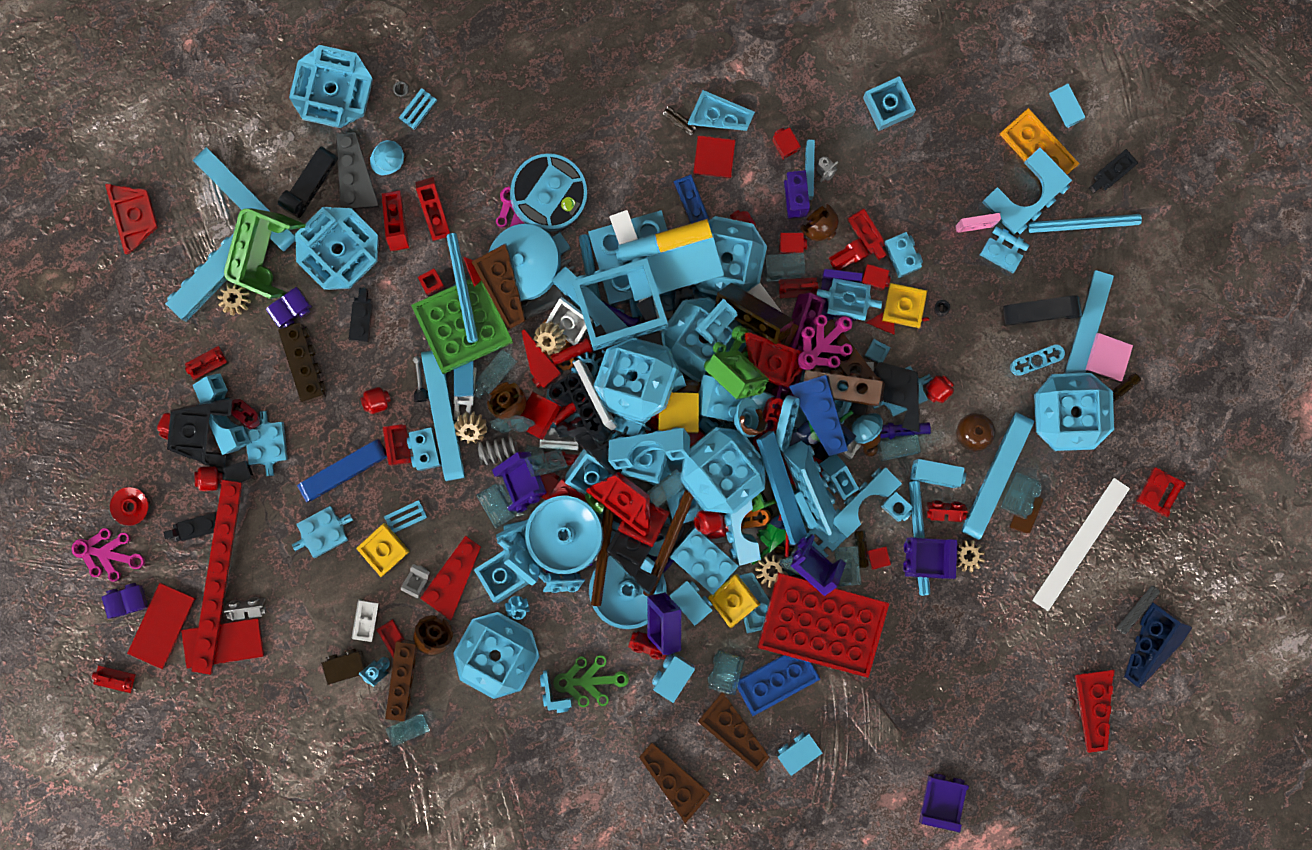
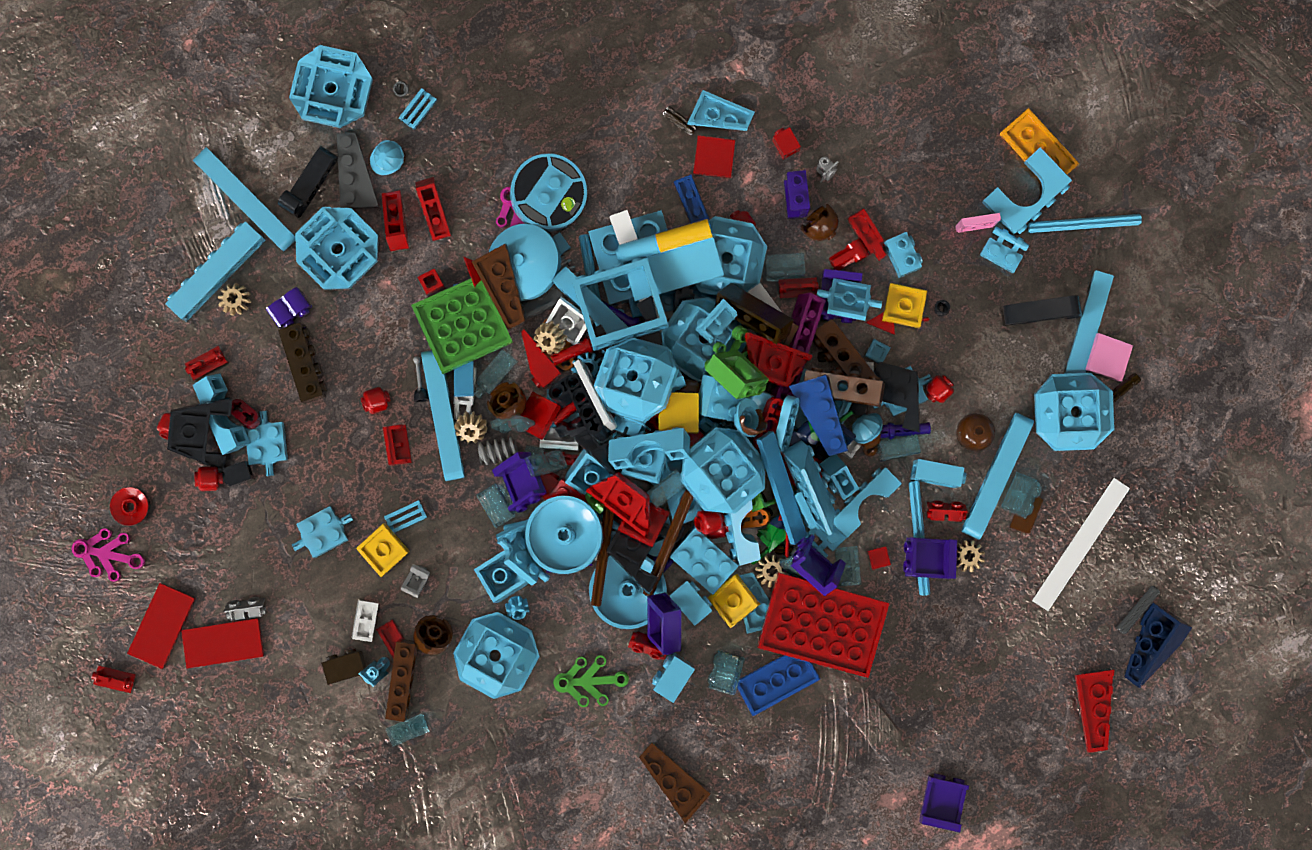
dark purple brick [102,583,148,619] -> none
red wing [105,184,158,255] -> none
black hinge [163,513,216,542] -> none
red plate [191,480,243,675] -> none
bright green windscreen [224,208,306,299] -> none
blue beam [297,439,387,503] -> none
black hinge [348,288,373,342] -> none
medium azure brick [407,428,442,471] -> none
red wing [420,536,481,621] -> none
medium azure axle [447,233,478,343] -> none
medium azure bracket [540,669,573,713] -> none
medium azure hinge [543,573,585,593] -> none
reddish brown wing [698,692,770,772] -> none
medium azure brick [776,732,822,776] -> none
red brick [779,233,807,255] -> none
dark pink plant [798,314,853,370] -> none
medium azure tile [805,140,815,200] -> none
dark brown axle [855,530,869,568] -> none
red brick [861,264,891,291] -> none
medium azure brick [863,76,916,131] -> none
medium azure brick [881,492,913,522] -> none
medium azure beam [1010,345,1065,376] -> none
medium azure hinge [1049,84,1085,128] -> none
black hinge [1089,149,1138,194] -> none
red plate [1136,467,1186,518] -> none

